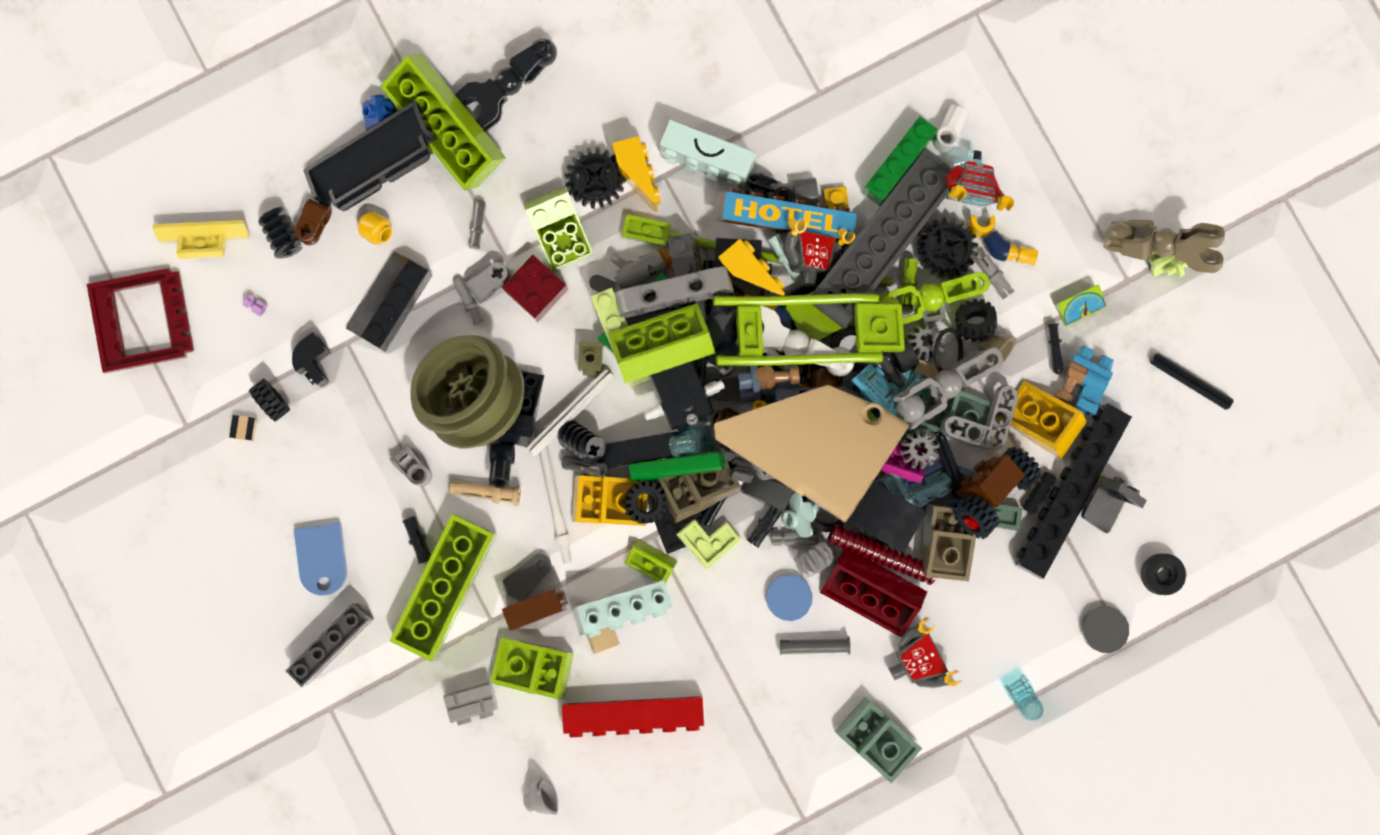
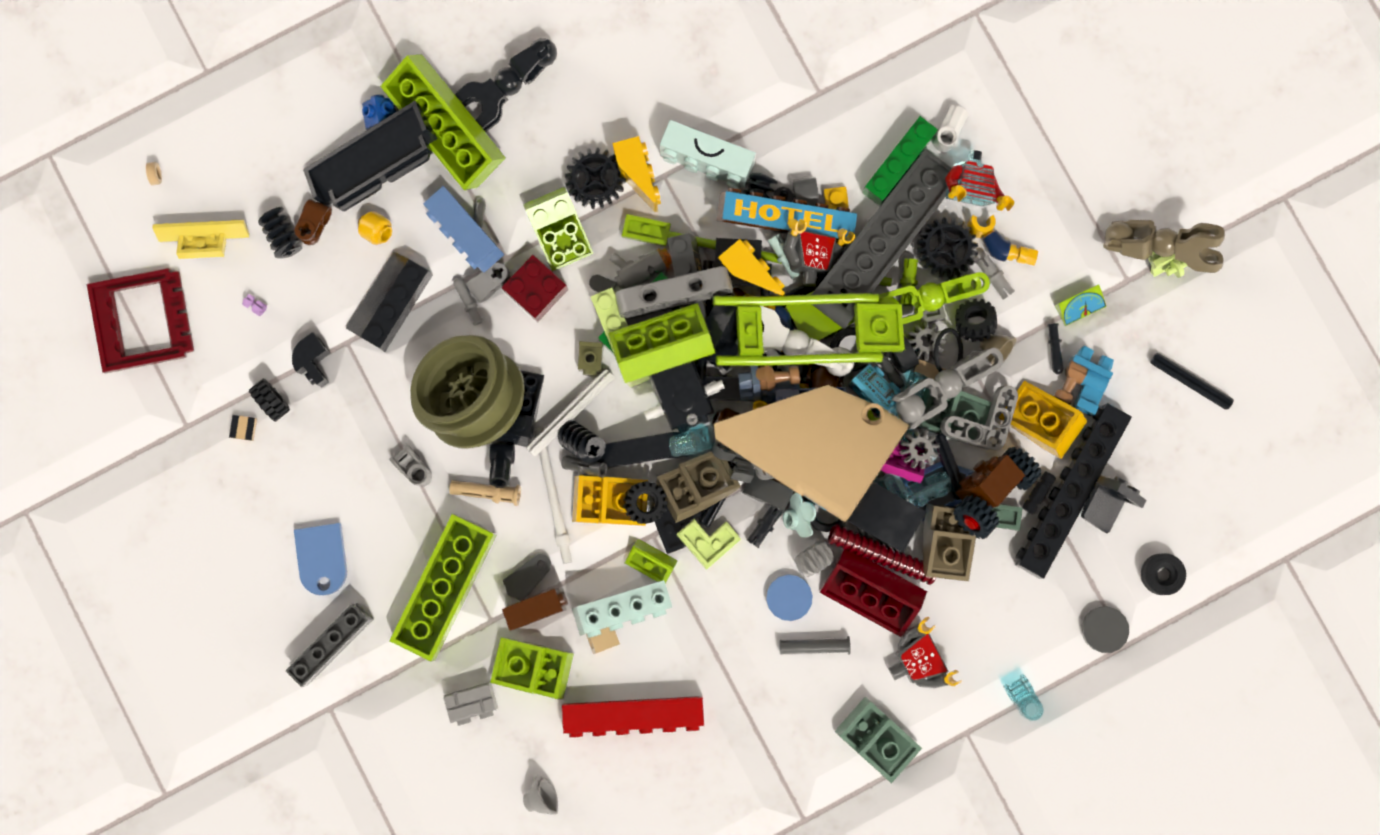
black pin [402,516,431,564] -> none
green brick [629,451,725,482] -> none
light grey axle [771,532,817,546] -> none
none -> tan tile [146,162,162,185]
none -> medium blue brick [423,186,504,273]

